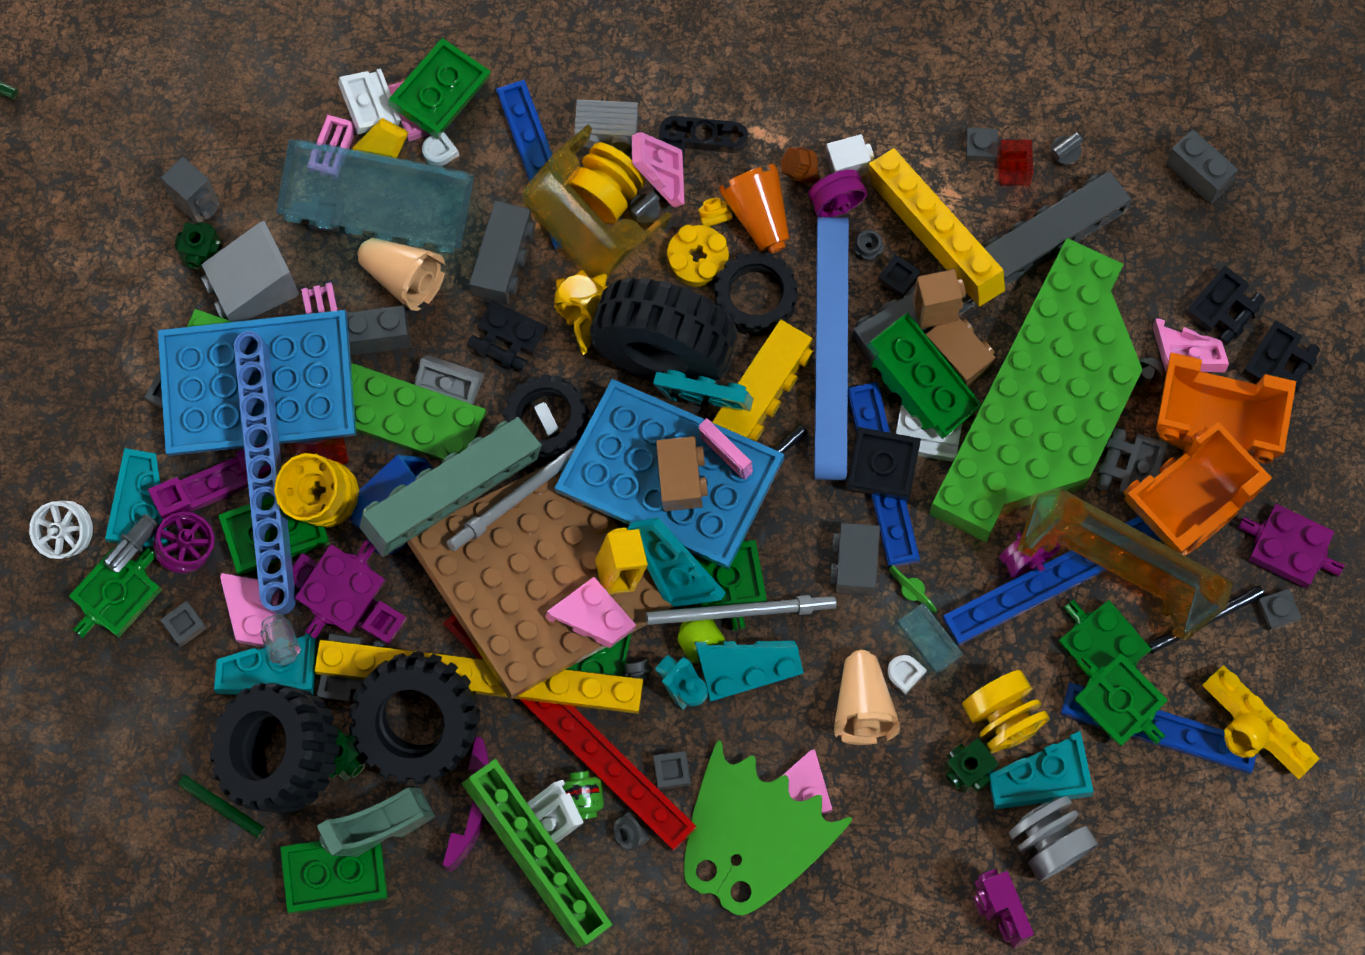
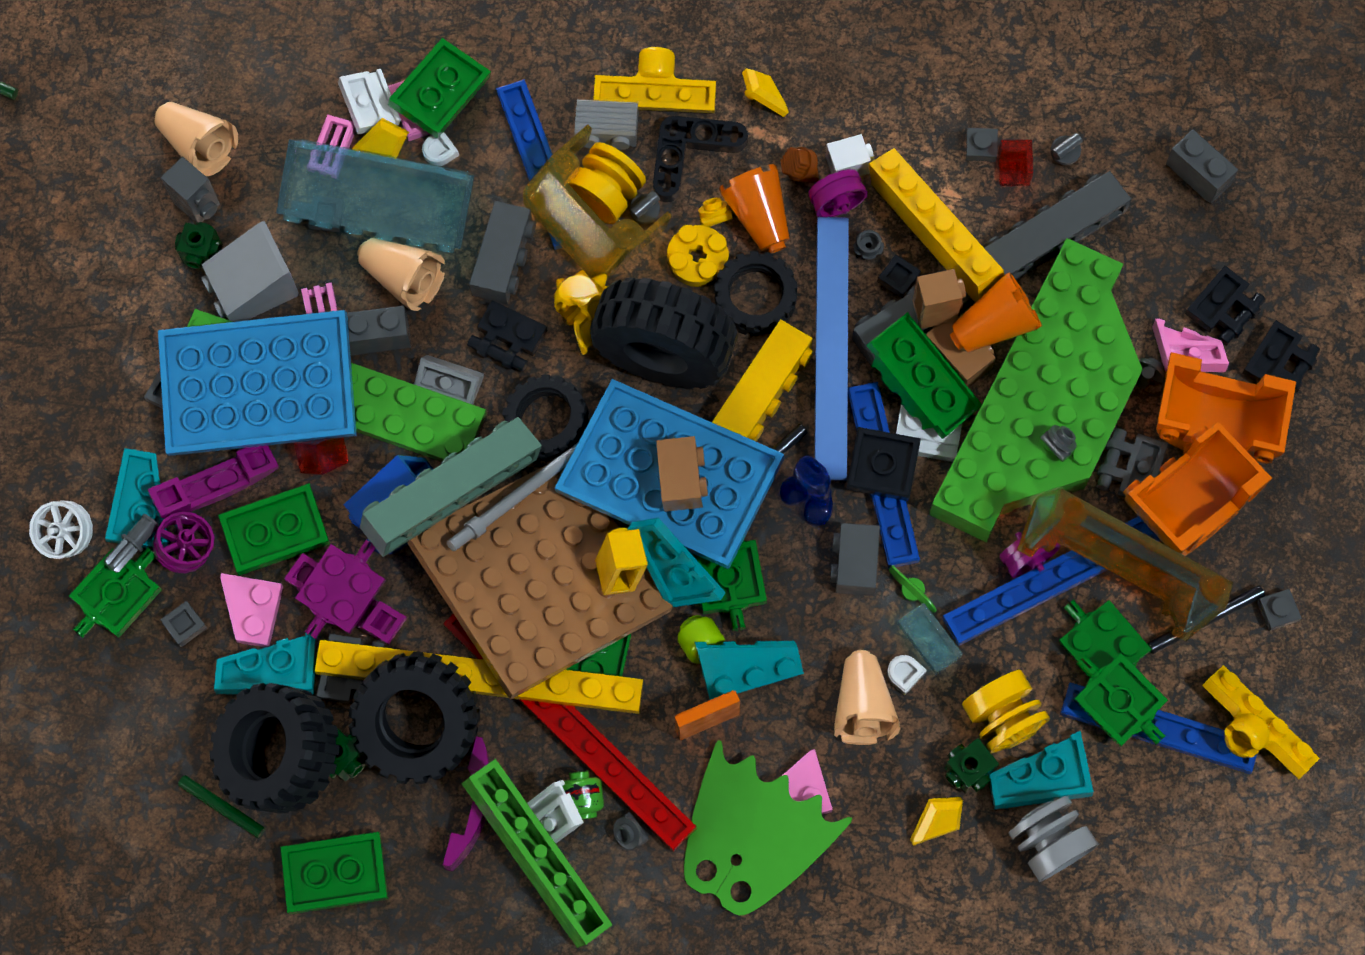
medium blue beam [234,331,296,615] -> none
clear brick [260,614,301,665] -> none
yellow wheel [274,453,359,527] -> none
sand green arch [317,787,435,857] -> none
white tile [534,402,560,438] -> none
bright pink wing [545,577,636,648] -> none
dark grey plate [622,657,653,680] -> none
bright pink wing [632,132,685,208] -> none
light grey bar [645,595,837,625] -> none
teal wing [653,370,754,411] -> none
dark grey plate [653,751,691,790] -> none
teal hips [655,655,708,710] -> none
bright pink tile [699,418,753,479] -> none
magenta plate [973,869,1034,949] -> none
magenta plate [1238,503,1344,589] -> none
none -> light nougat cone [154,102,238,176]
none -> yellow plate [594,47,716,114]
none -> orange tile [675,690,740,741]
none -> yellow piece [742,68,789,117]
none -> clear blue piece [780,456,833,526]
none -> yellow piece [910,797,963,845]
none -> orange cone [950,272,1042,352]
none -> dark grey plate [1040,425,1077,462]

